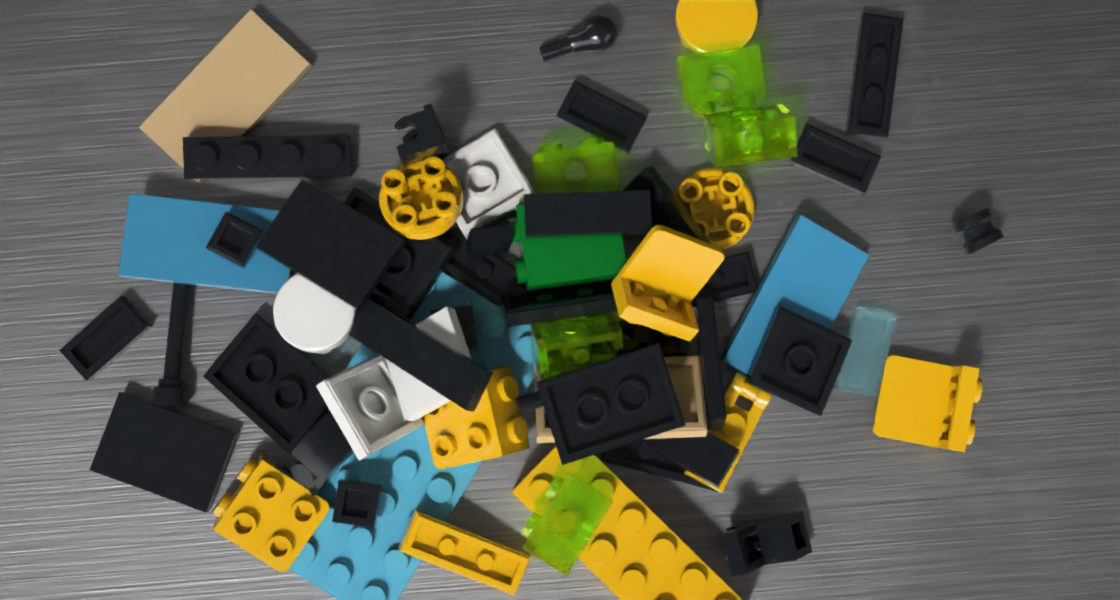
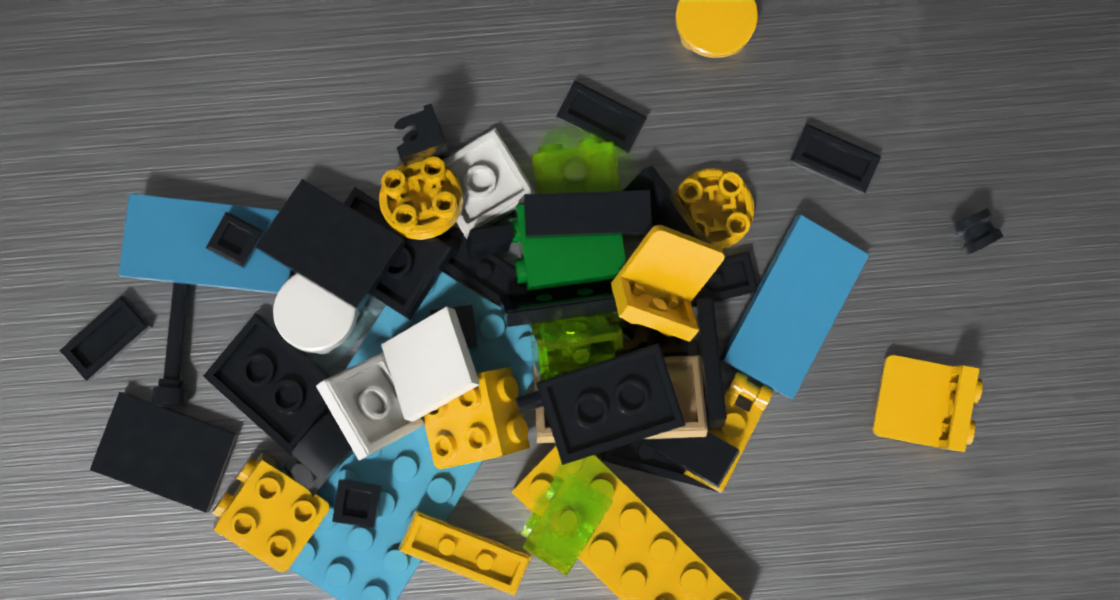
tan tile [139,9,312,184] -> none
black plate [183,135,352,179] -> none
black tile [348,298,493,412] -> none
black piece [539,15,617,62] -> none
clear neon green brick [674,45,766,117] -> none
clear neon green brick [703,104,797,168] -> none
black brick [722,511,812,576] -> none
black tile [744,306,853,417] -> none
clear light blue tile [834,308,897,399] -> none
black tile [845,13,903,140] -> none

